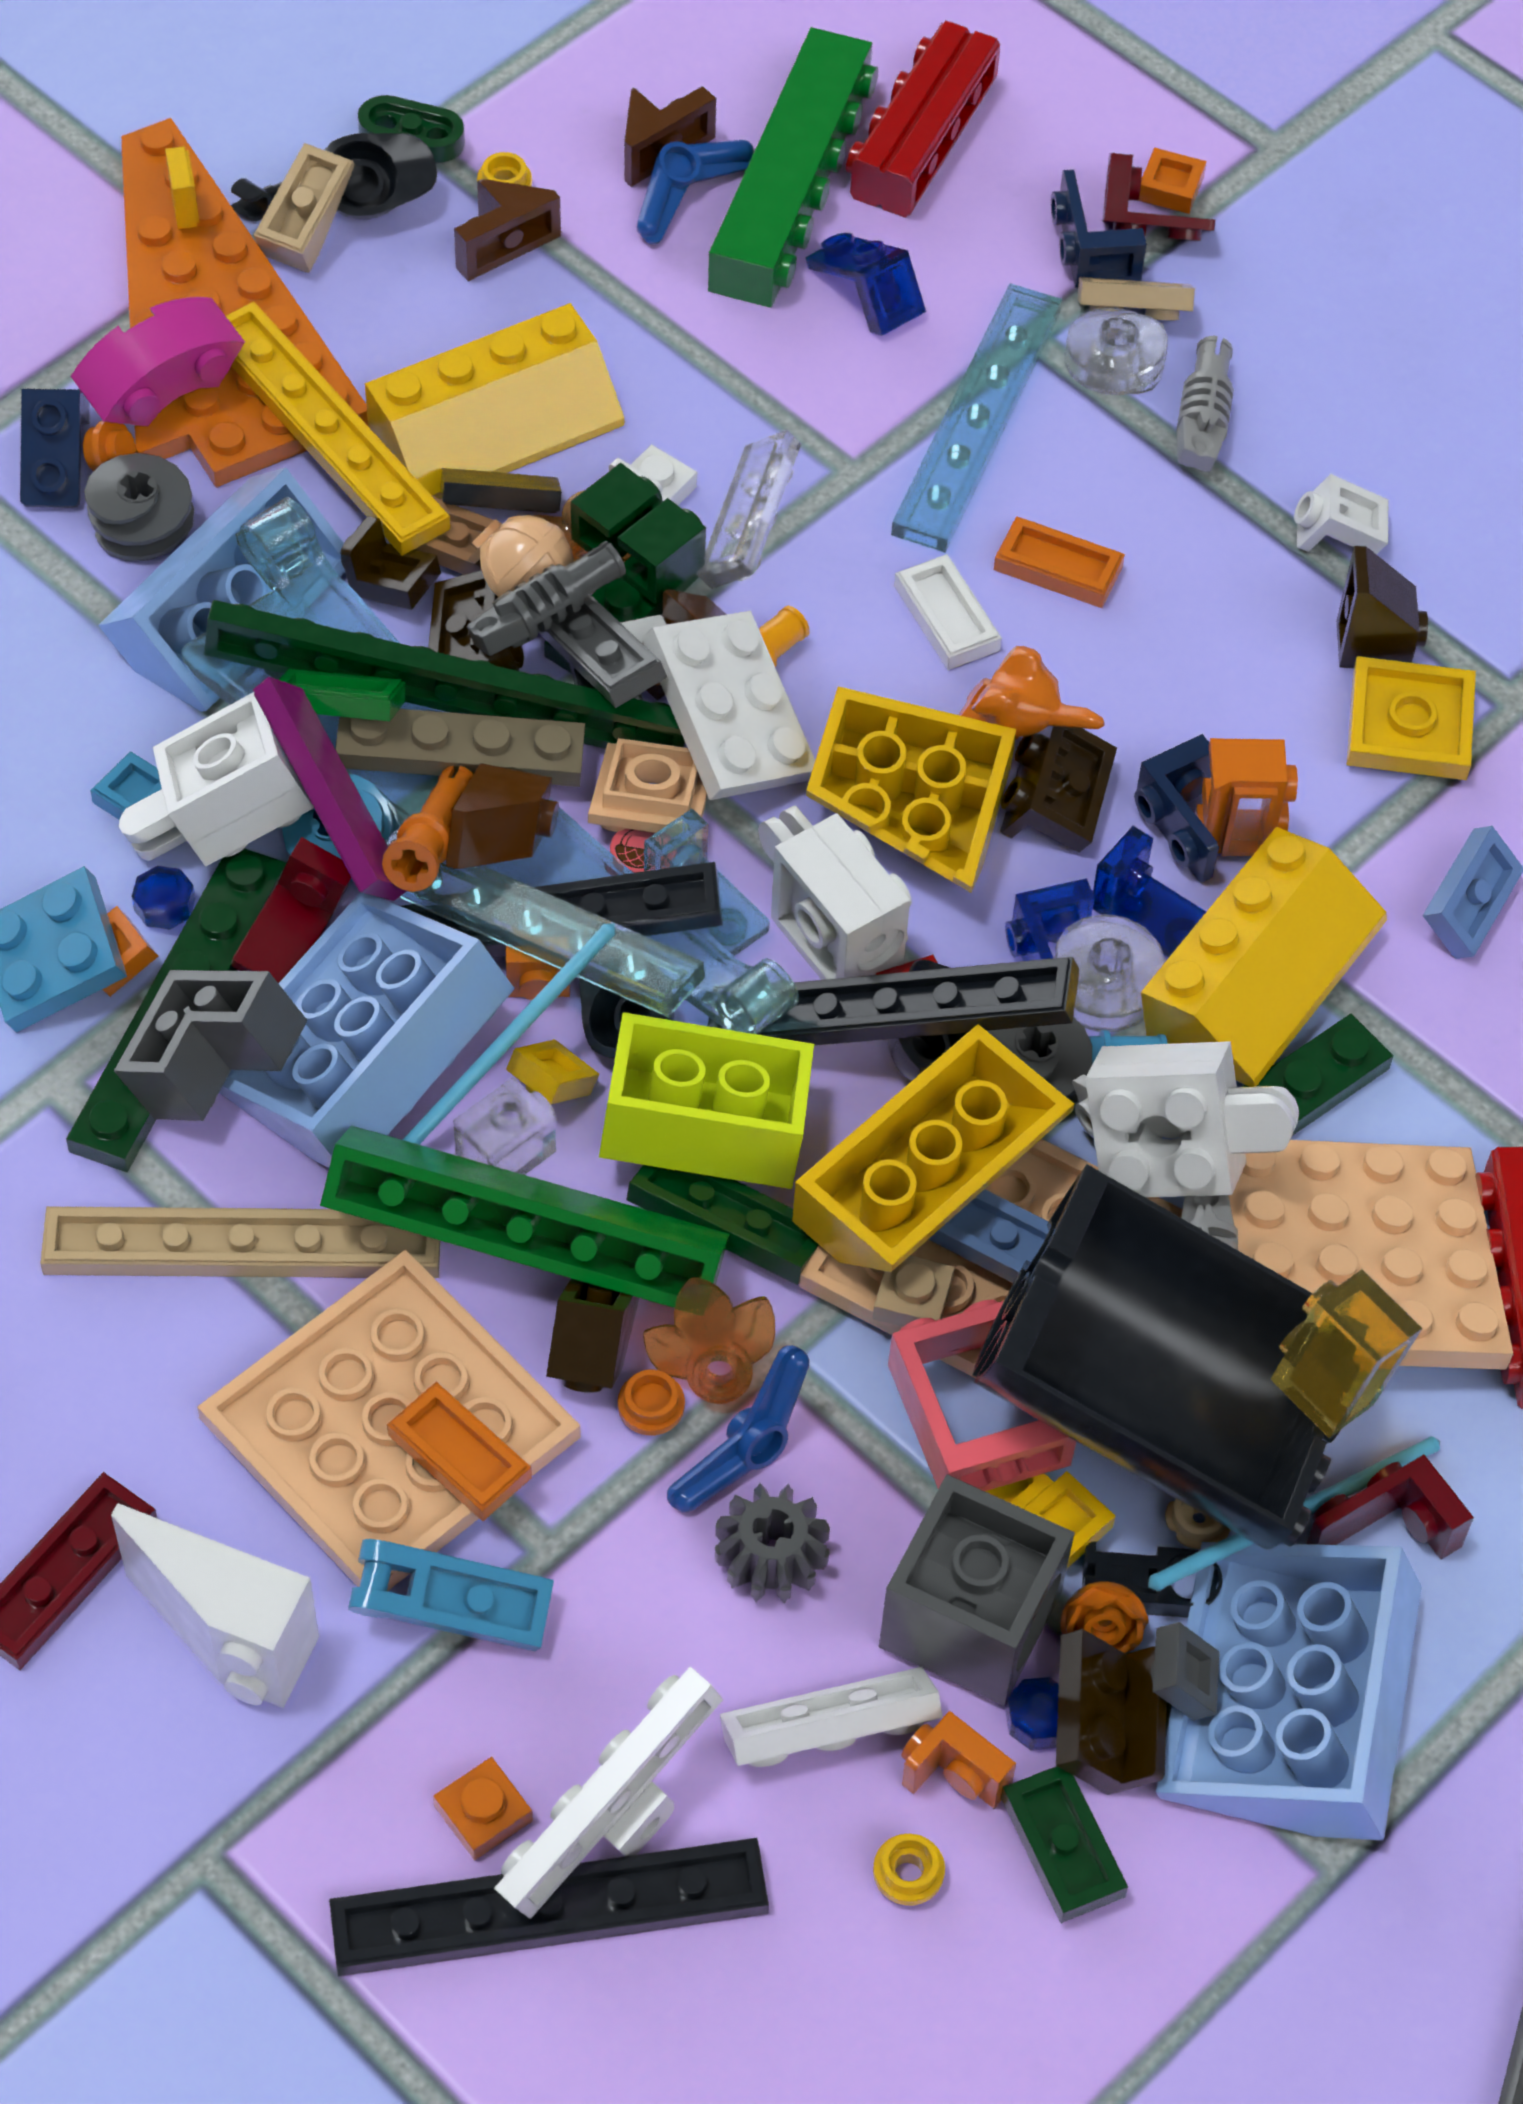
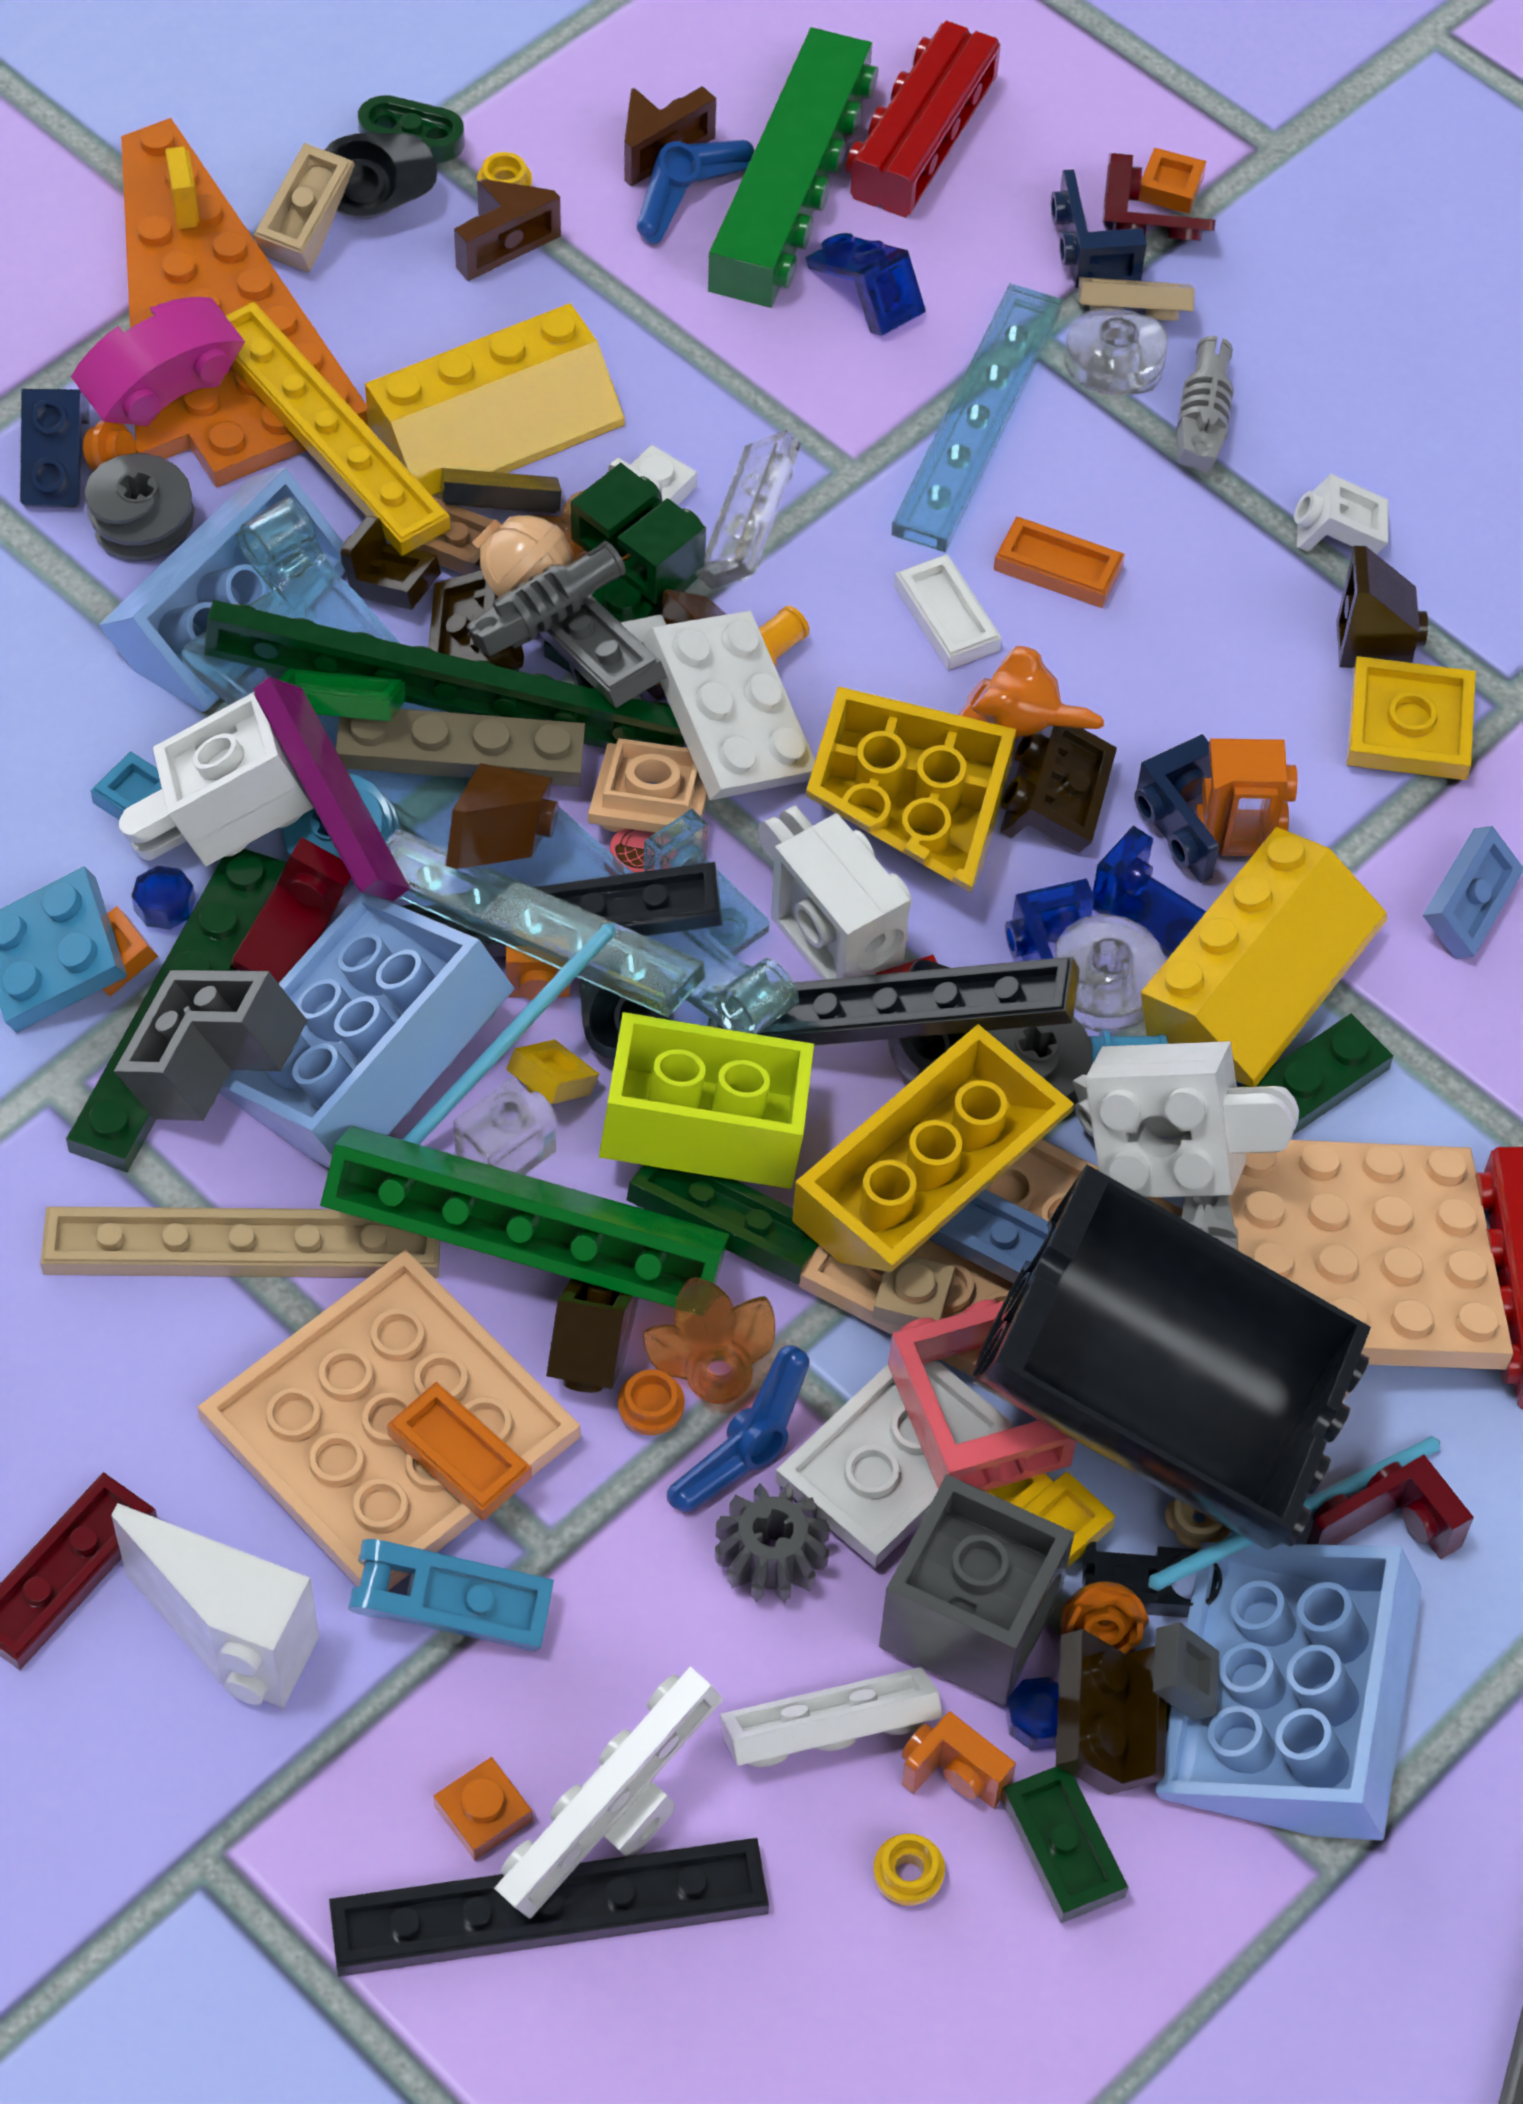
black hand [231,178,282,221] -> none
orange pin [382,766,473,892] -> none
clear yellow piece [1270,1269,1423,1438] -> none
none -> white plate [775,1360,1013,1567]

